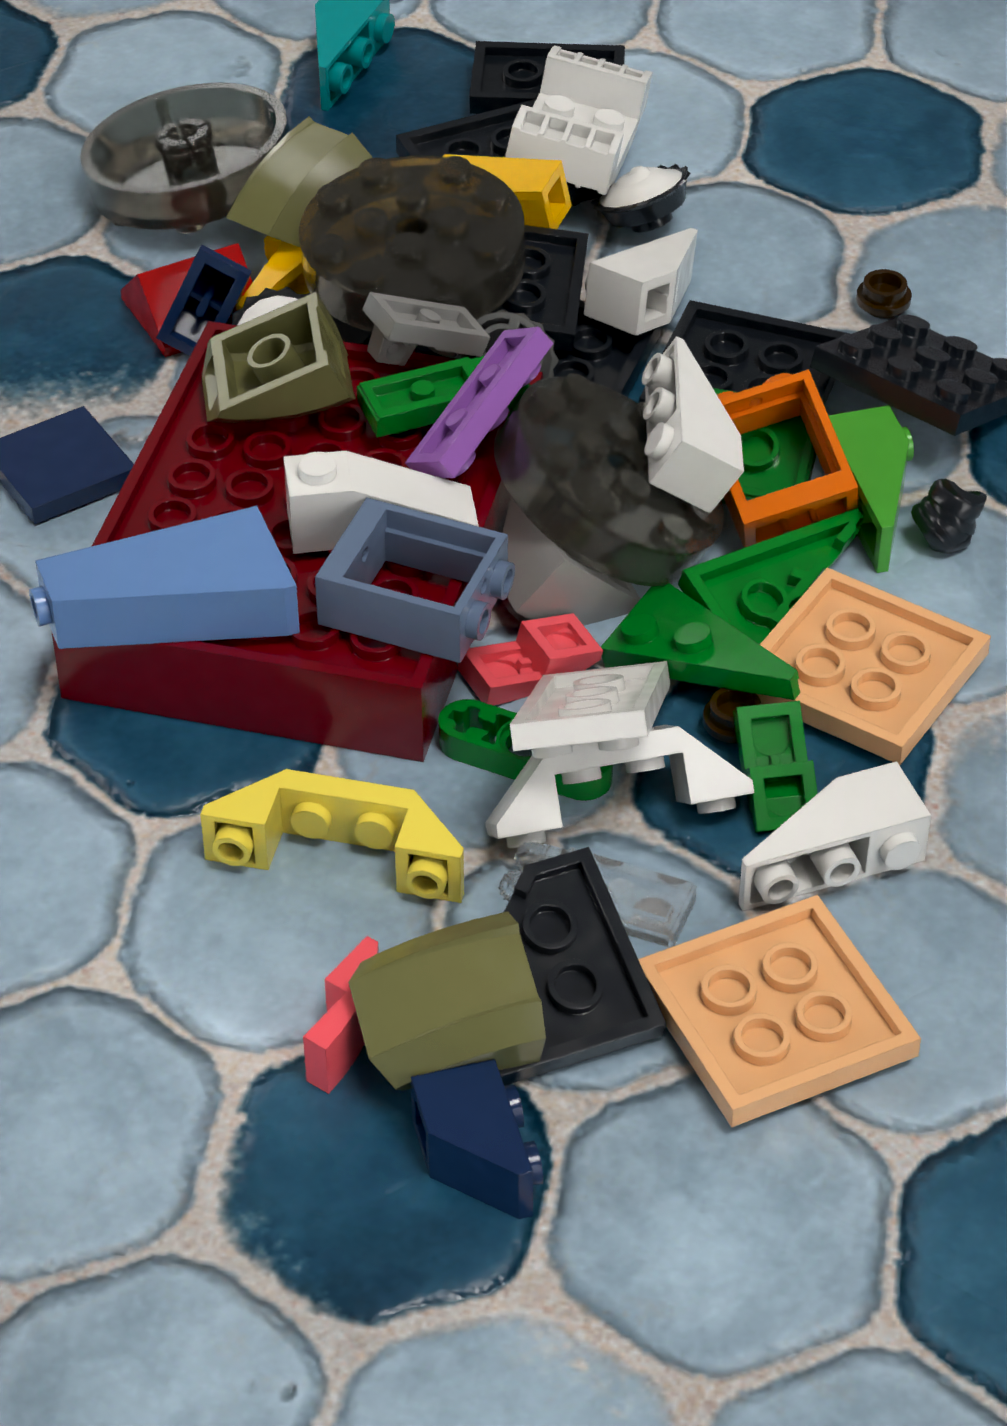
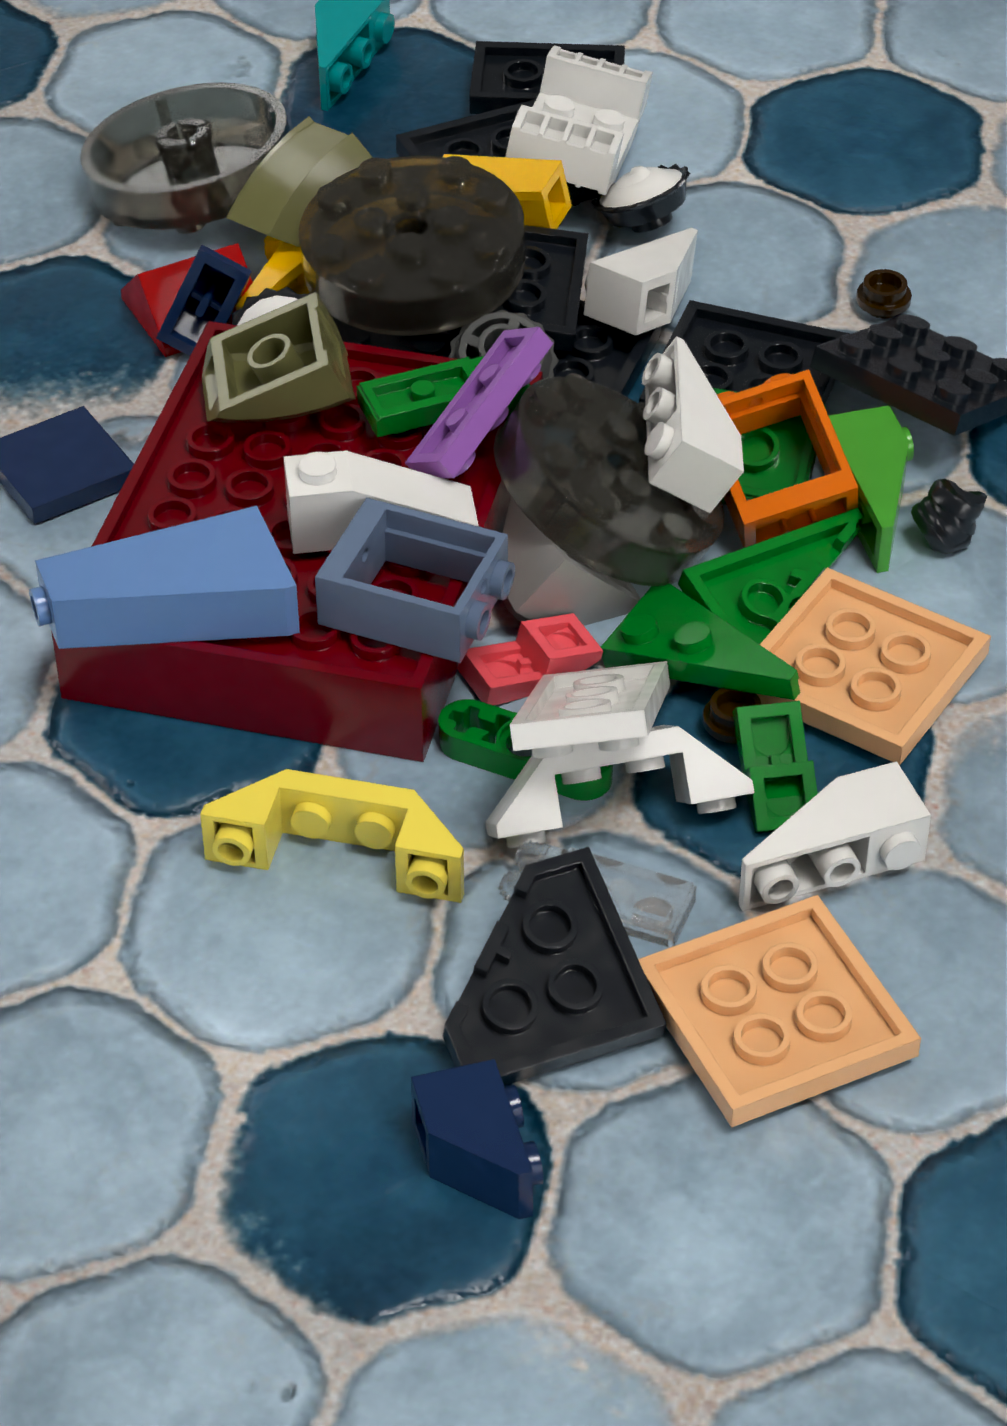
coral slope [303,936,379,1094] -> none
olive slope [348,912,546,1091] -> none
light grey hinge [362,292,491,366] -> none

